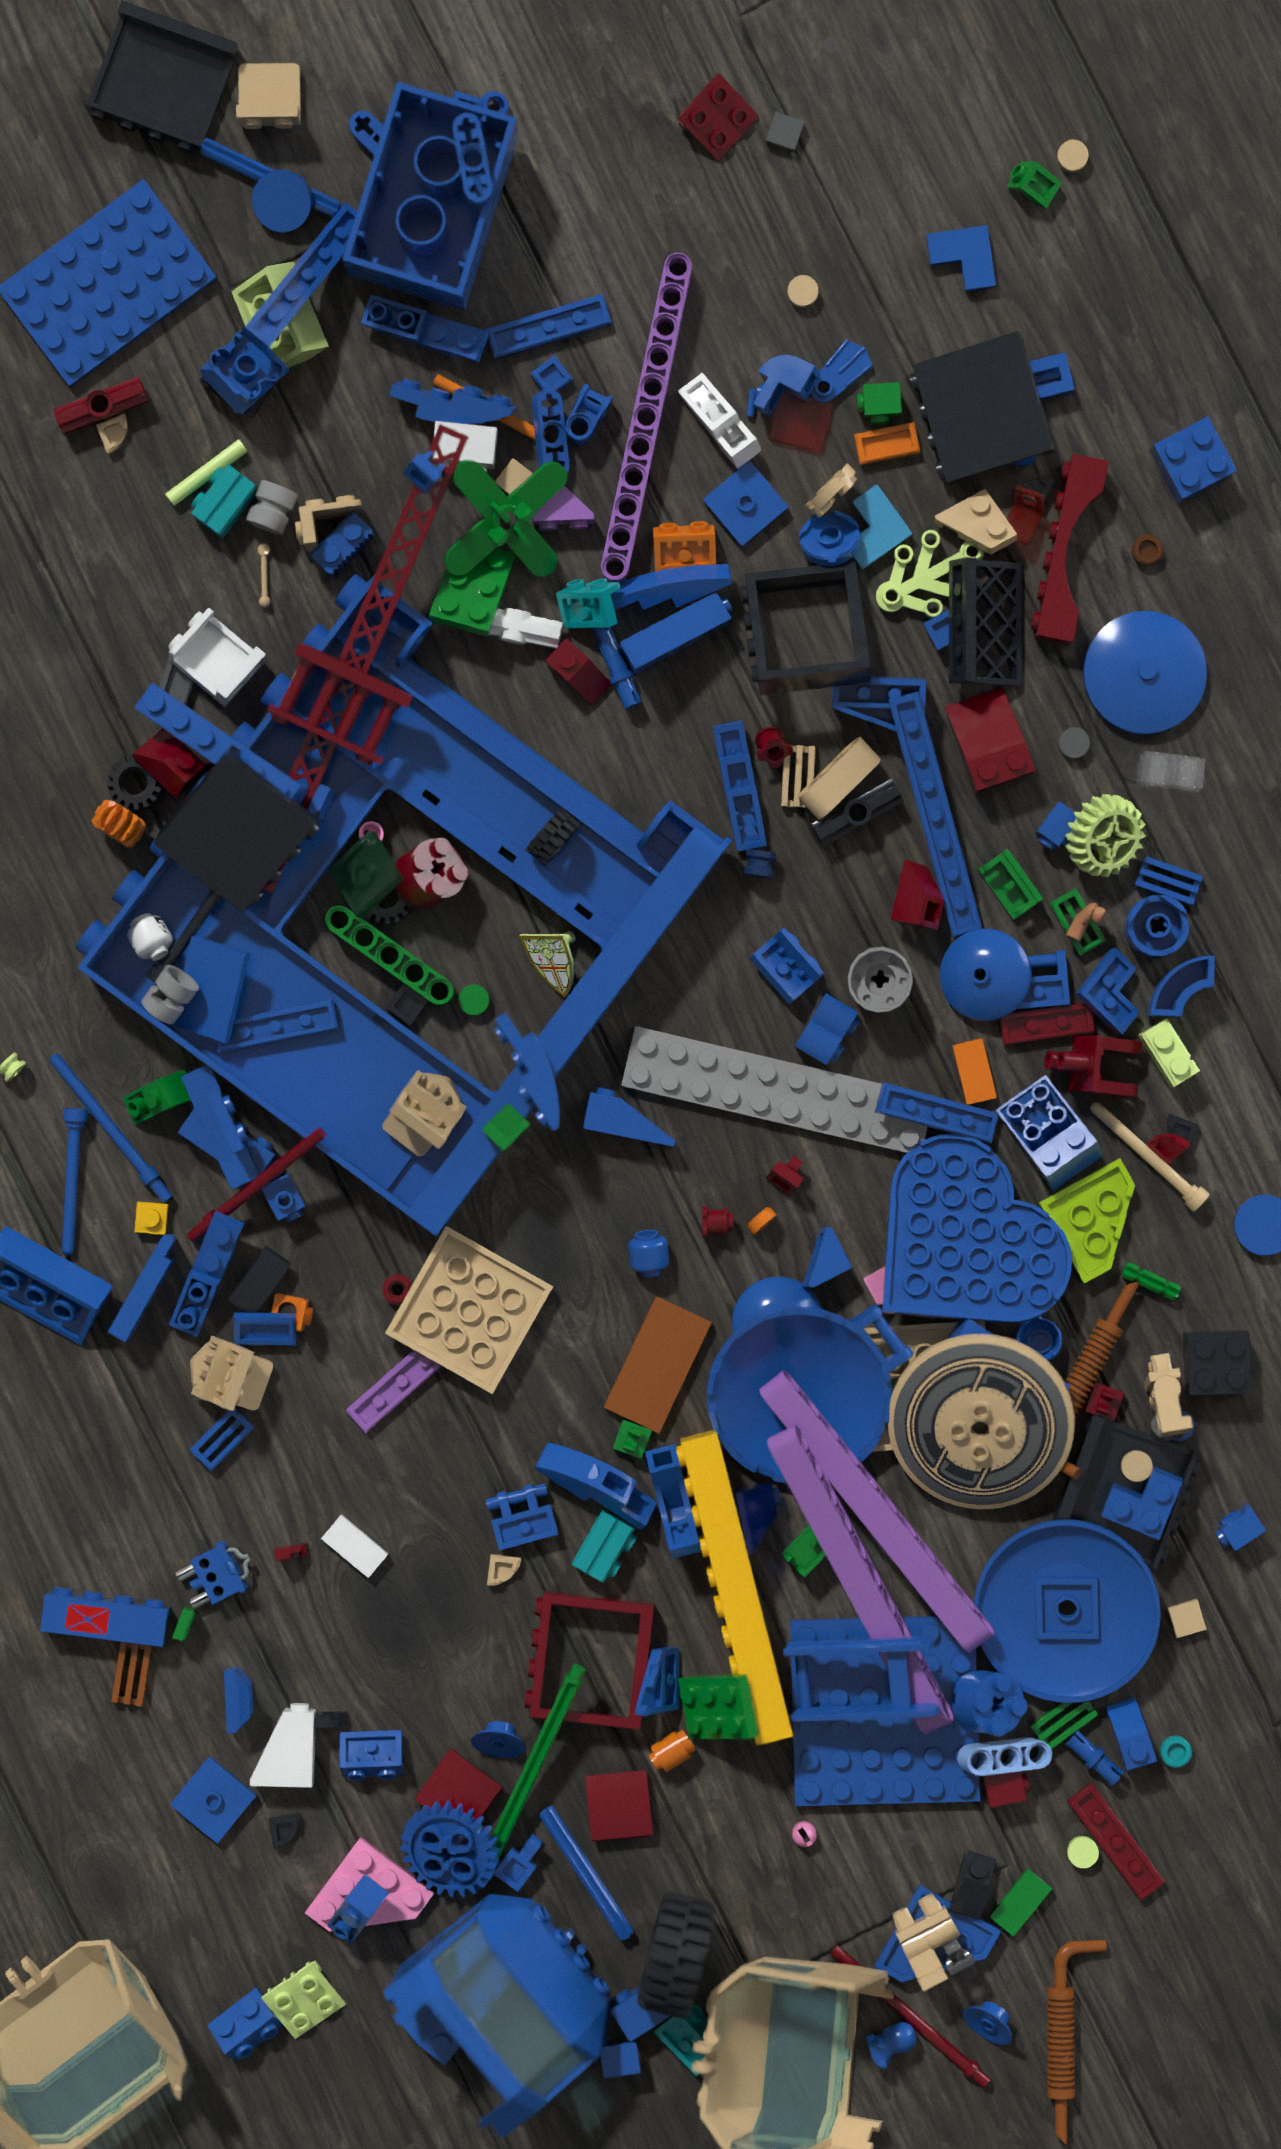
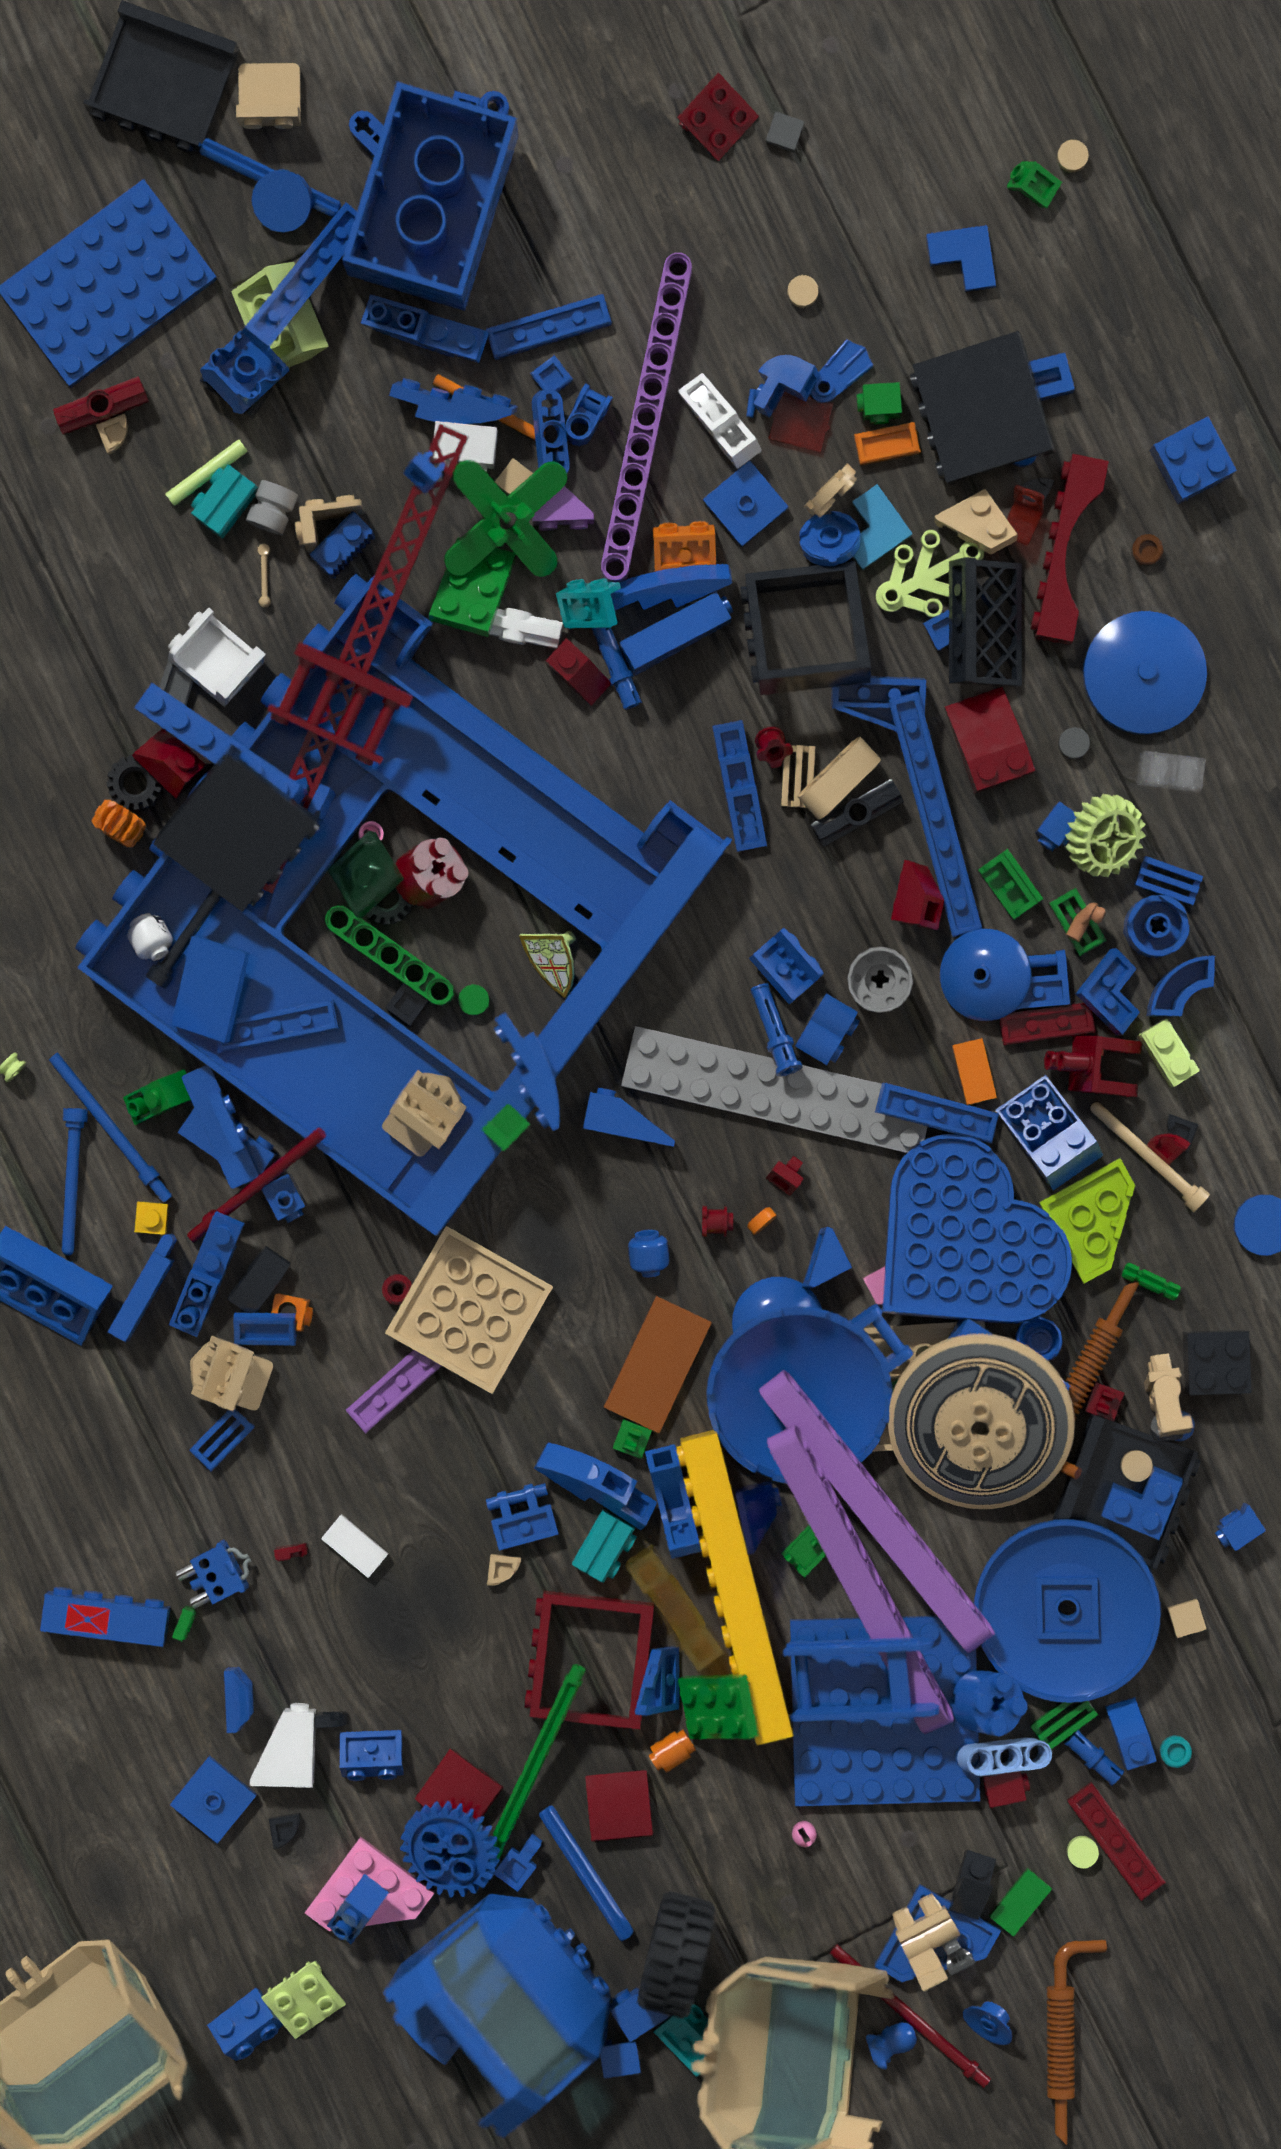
dark orange tile [111,1642,152,1707] -> none
light grey wheel [141,965,199,1024] -> none
blue beam [453,113,493,206] -> none
blue piece [471,1721,526,1758] -> none
black tyre [525,808,581,866] -> none
dark blue wheel [743,849,776,878] -> none
none -> clear yellow arch [627,1544,724,1671]
none -> blue pin [751,983,803,1077]

